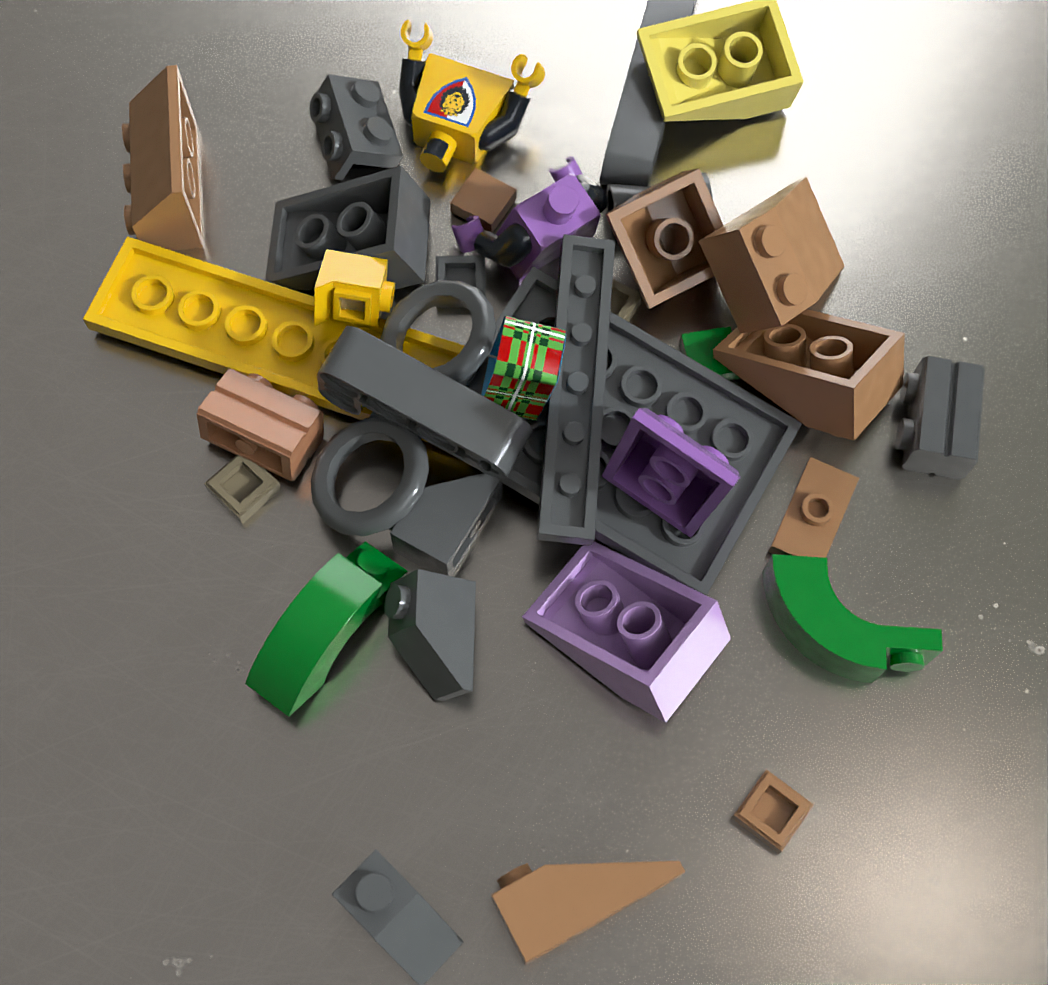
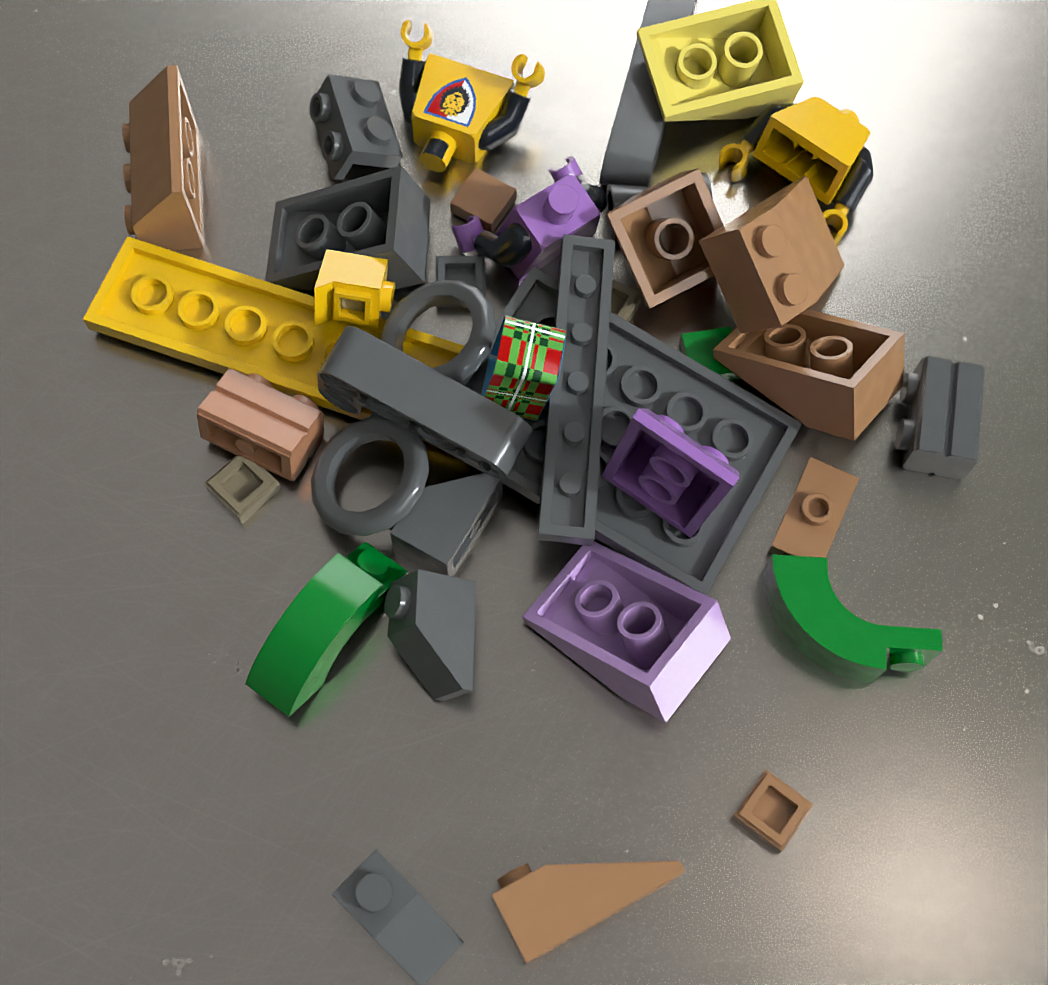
none -> yellow torso [719,96,874,244]

